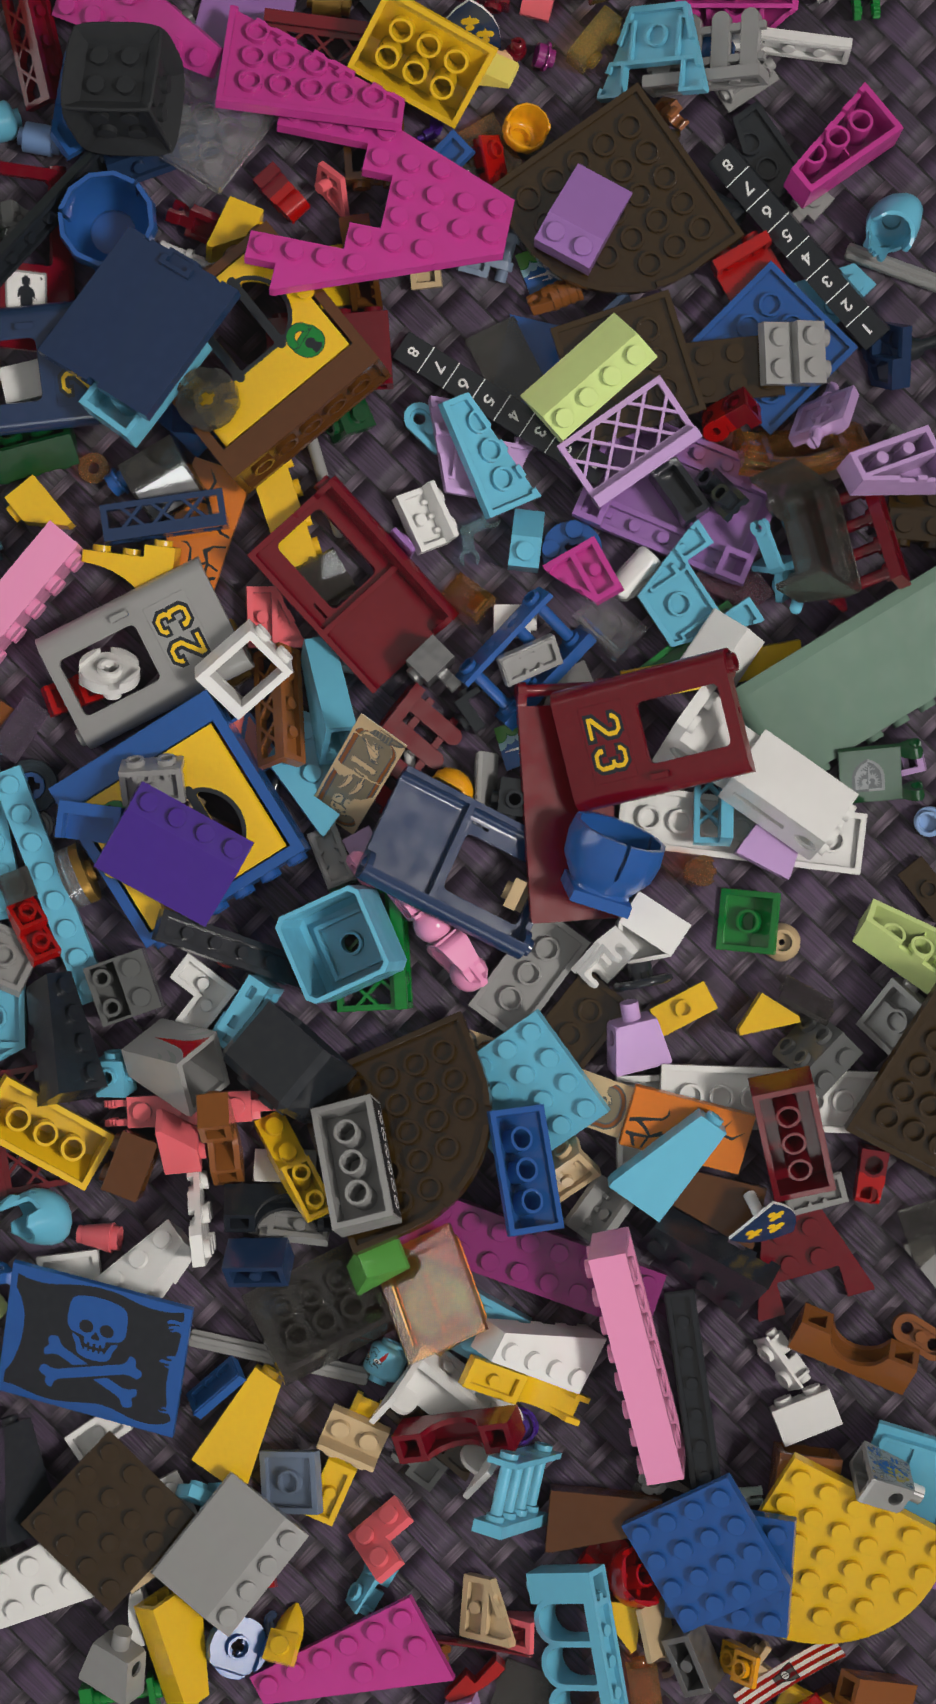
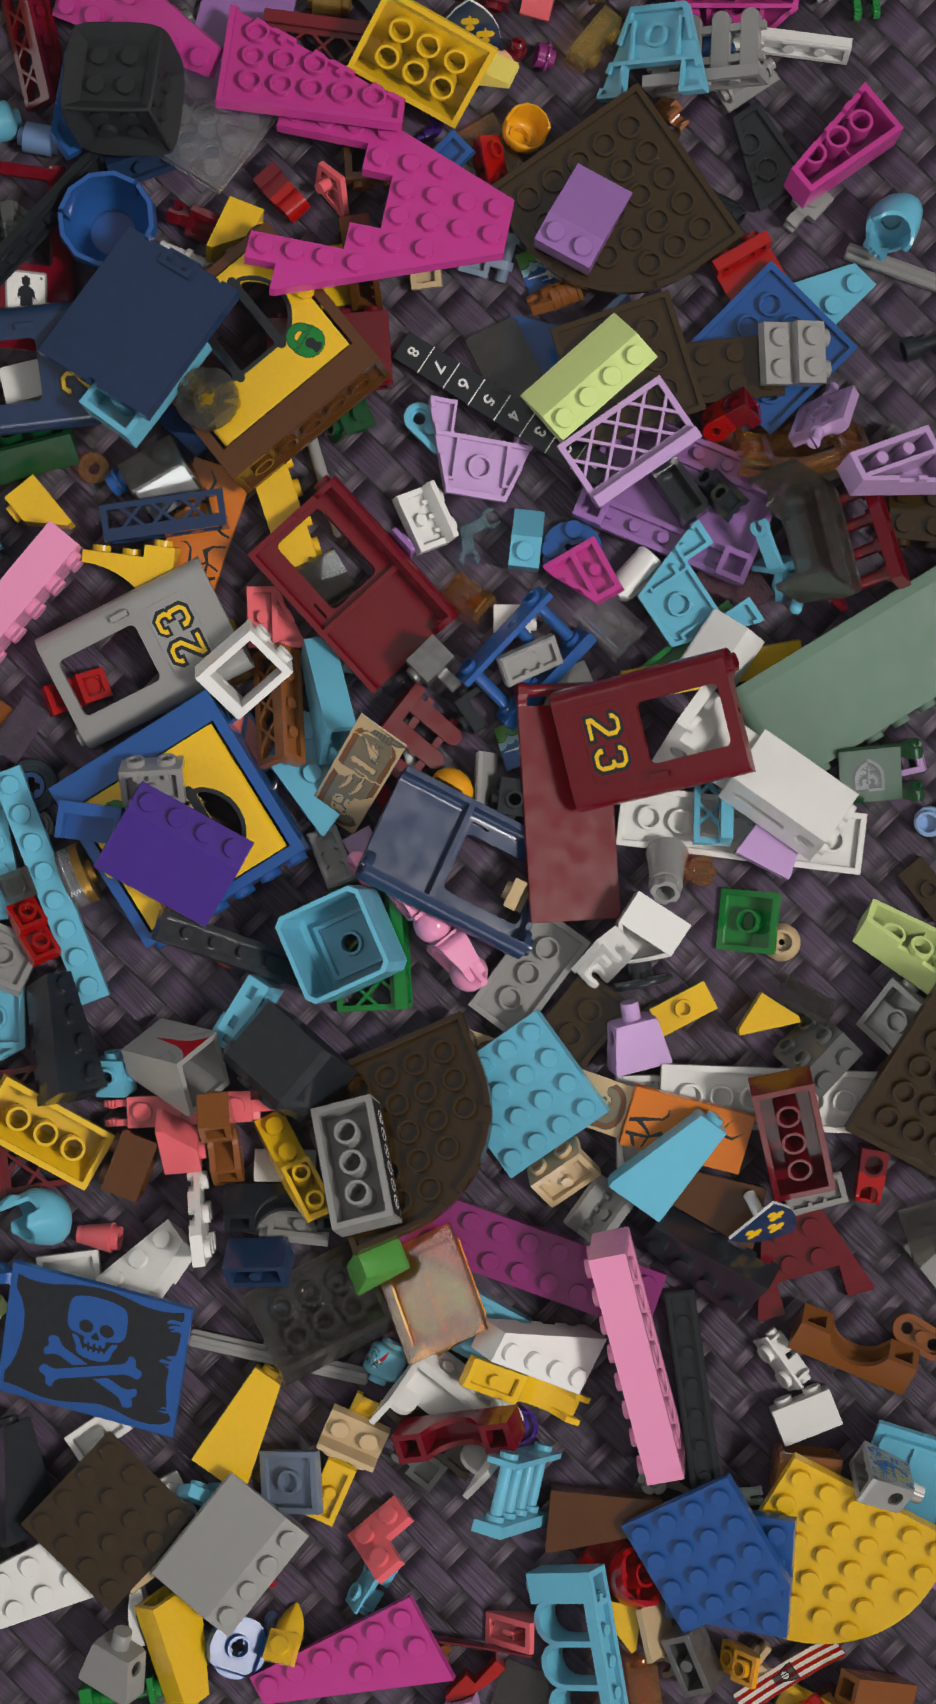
white plate [79,647,140,700] -> none
dark grey slope [83,948,166,1027] -> none
white plate [170,953,238,1029] -> none
blue plate [186,1355,246,1420] -> none
medium azure wing [438,392,541,520] -> none
tan wing [459,1572,516,1648] -> none
blue slope [487,1104,565,1237] -> none
blue plate [560,811,666,919] -> none
black tile [707,143,891,350] -> none
dark blue slope [861,322,912,390] -> none
none -> light grey plant [645,837,689,905]

